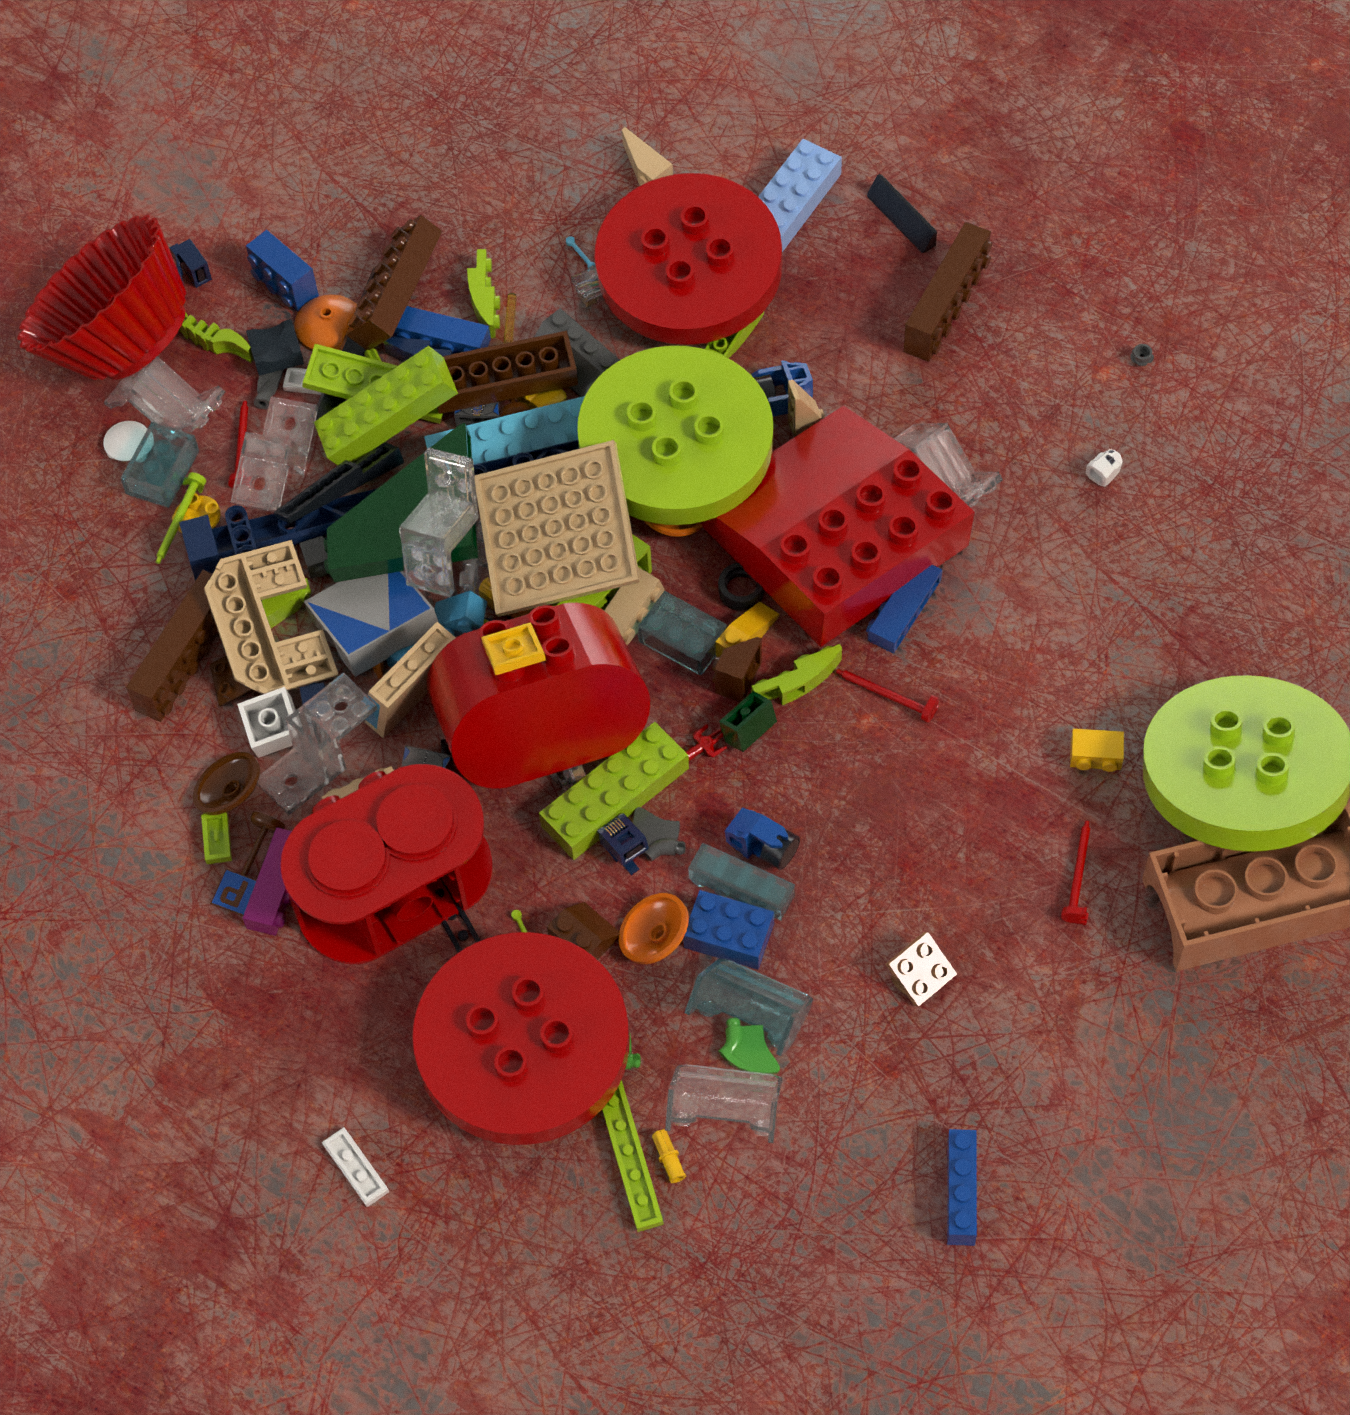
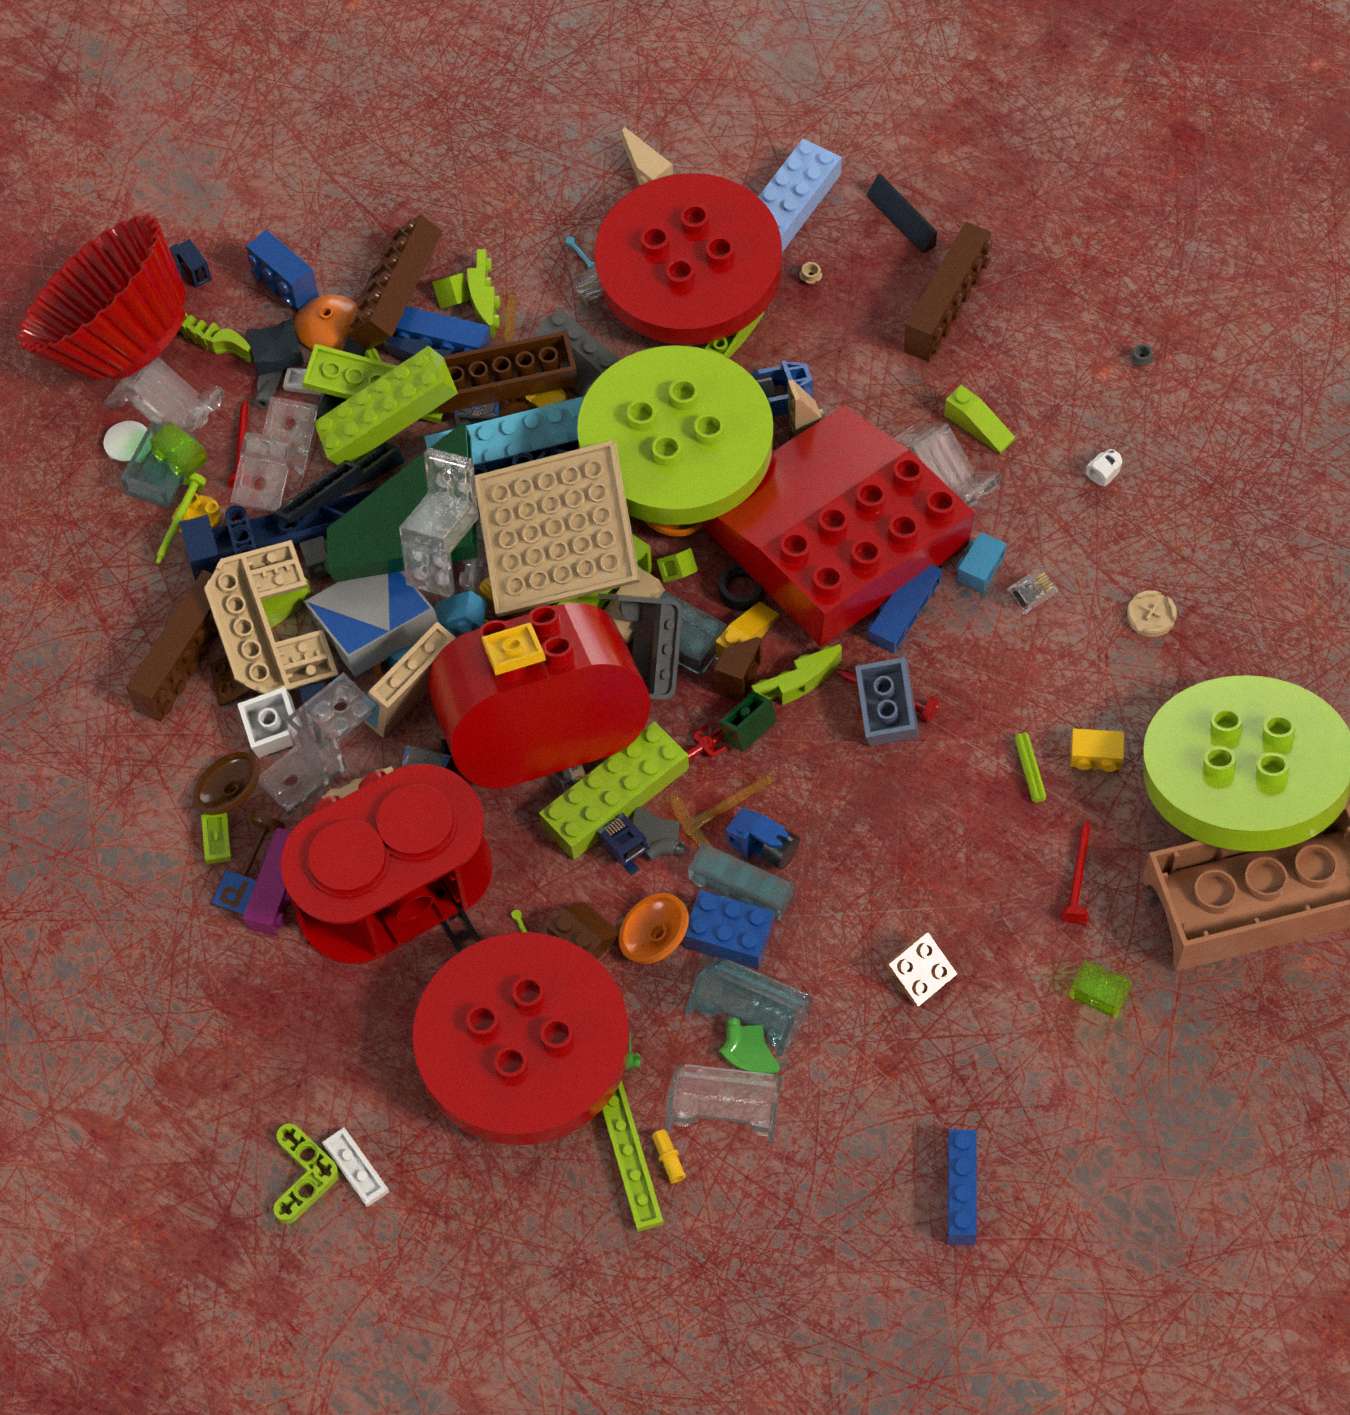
none -> clear neon green brick [150,421,208,479]
none -> lime beam [273,1124,339,1224]
none -> lime panel [432,273,471,308]
none -> dark grey windscreen [598,593,683,700]
none -> lime panel [656,548,698,583]
none -> clear yellow piece [672,774,773,853]
none -> tan plate [799,262,822,284]
none -> sand blue brick [855,657,920,746]
none -> lime slope [944,385,1015,455]
none -> dark azure brick [955,532,1007,593]
none -> clear piece [1000,565,1059,615]
none -> lime axle [1015,733,1046,803]
none -> clear neon green brick [1069,961,1133,1019]
none -> tan tile [1127,591,1177,637]

